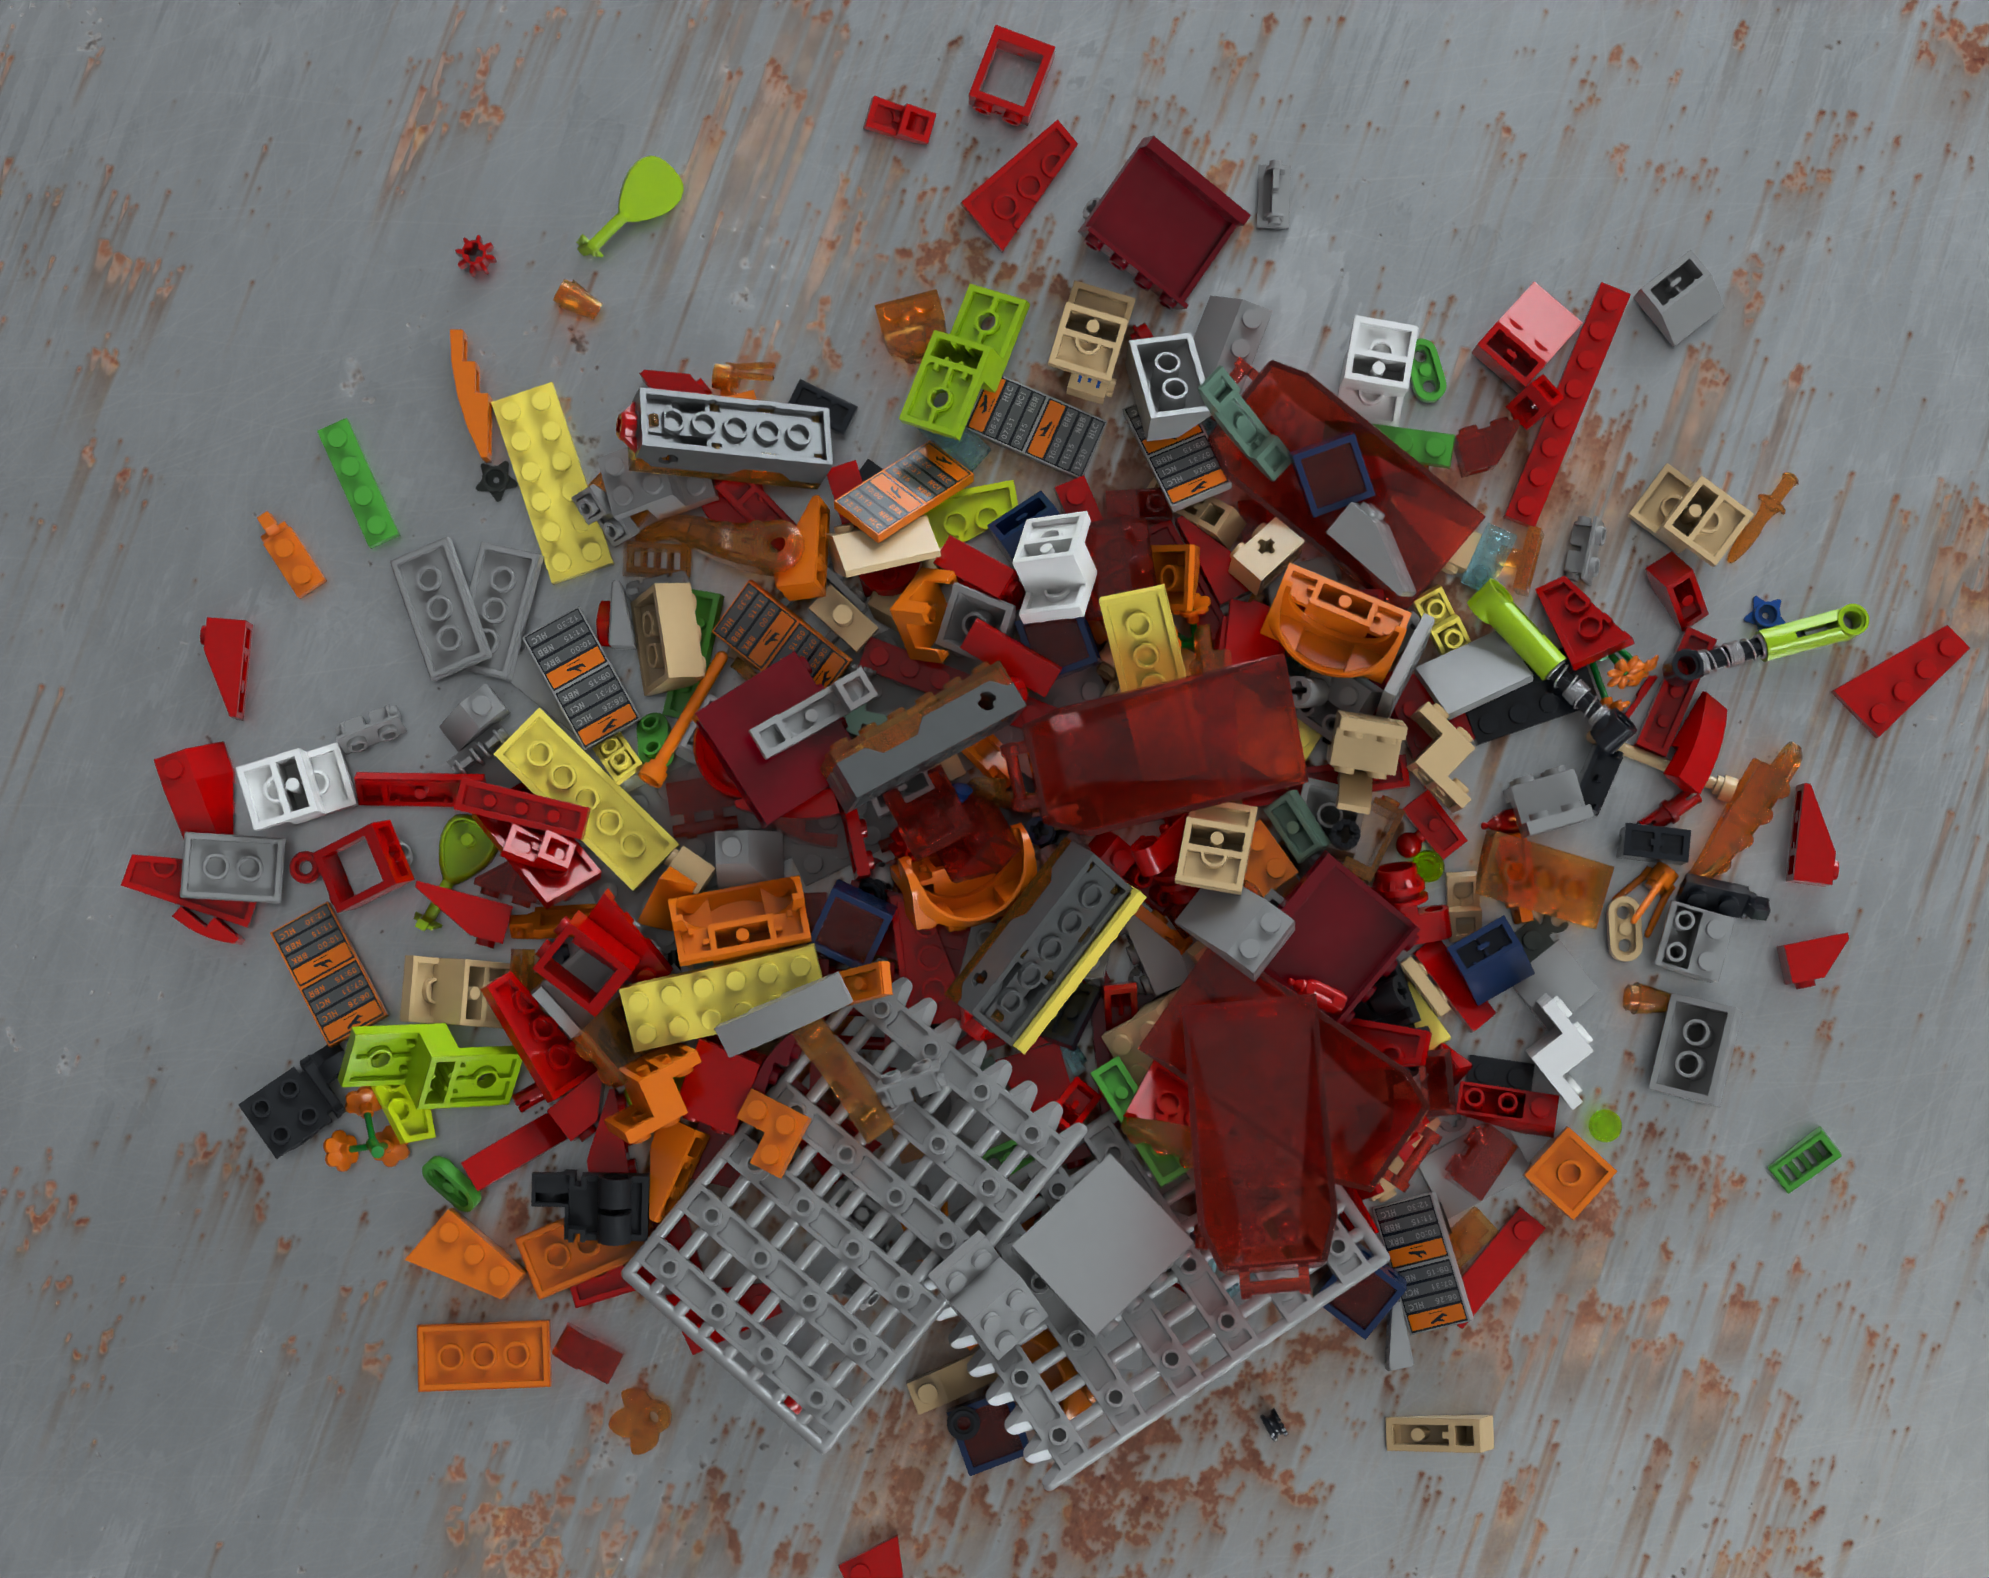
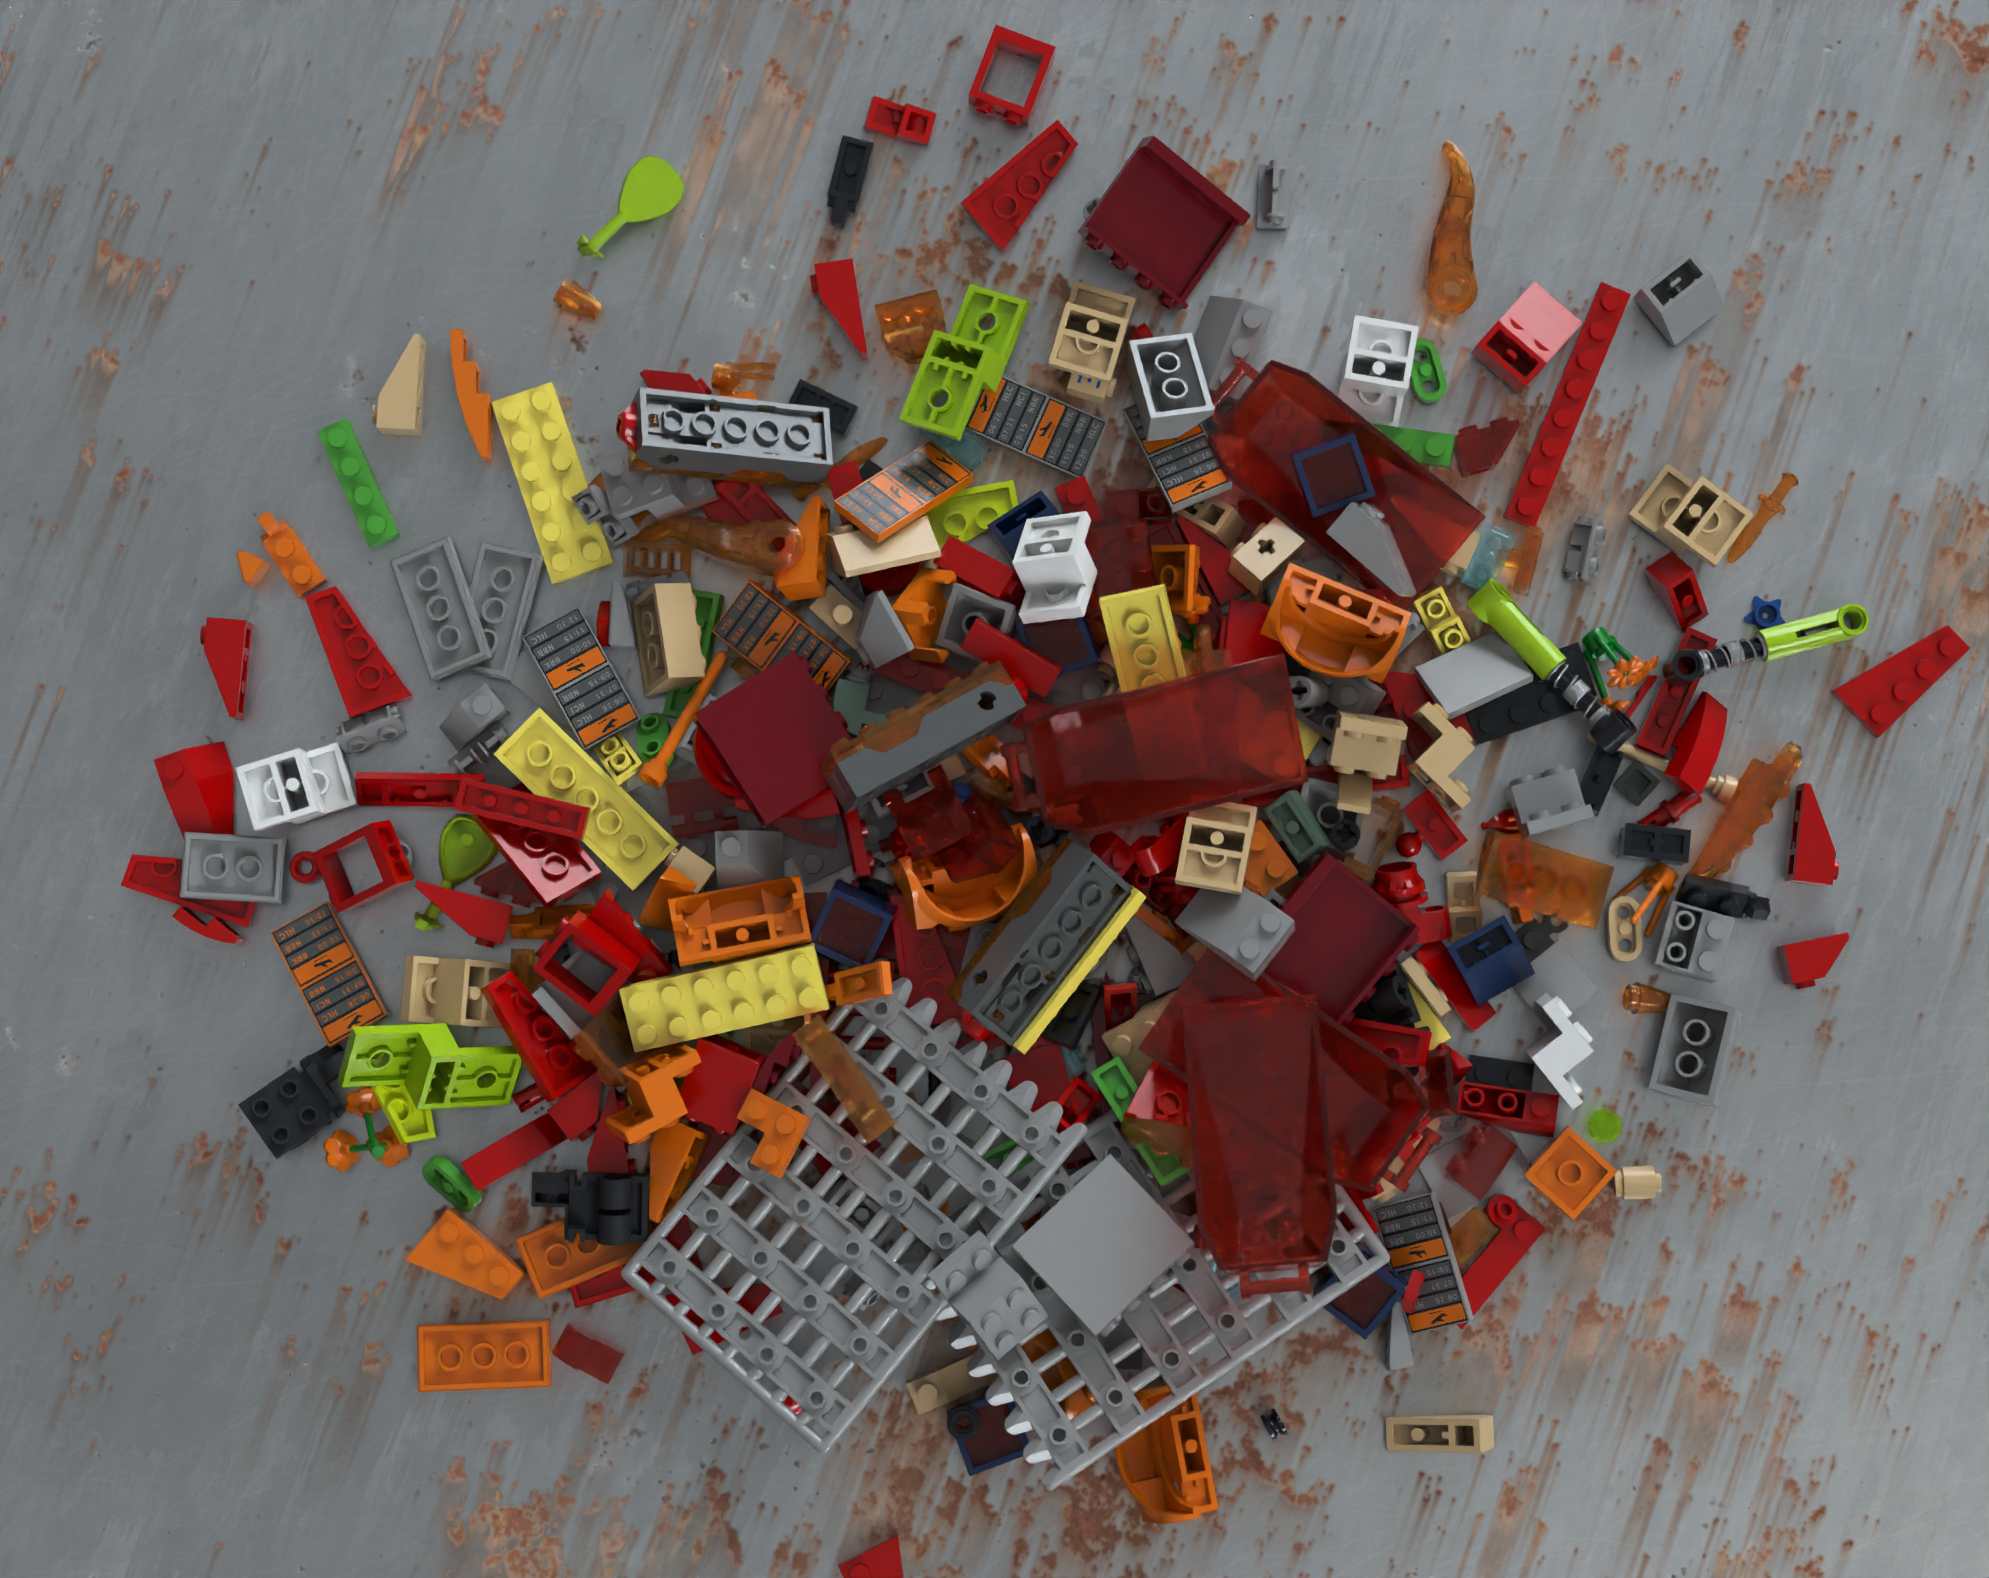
red gear [455,235,497,277] -> none
pearl dark grey plate [476,461,518,502] -> none
slope [500,823,577,872] -> none
clear orange plate [608,1388,672,1455] -> none
light grey slope [714,971,853,1058] -> none
light grey slope [749,667,878,760] -> none
light grey hinge [875,1058,948,1108] -> none
sand green slope [1197,365,1292,482] -> none
red piece [1287,978,1348,1015] -> none
light grey tile [1375,613,1435,718] -> none
clear neon green plate [1413,850,1445,882] -> none
red brick [1505,374,1565,430] -> none
red wing [1535,575,1635,671] -> none
bright green slope [1768,1126,1842,1194] -> none
none -> orange slope [236,550,272,587]
none -> red wing [305,586,412,719]
none -> tan slope [372,334,426,436]
none -> clear orange sword [792,437,887,502]
none -> red slope [810,258,868,360]
none -> black hinge [827,135,874,228]
none -> light grey slope [855,590,915,669]
none -> orange piece [1115,1382,1219,1524]
none -> red tile [1401,1269,1425,1314]
none -> clear orange animal [1423,141,1478,316]
none -> red plate [1482,1195,1518,1228]
none -> tan brick [1612,1165,1662,1200]
none -> pearl dark grey plate [1613,760,1661,806]

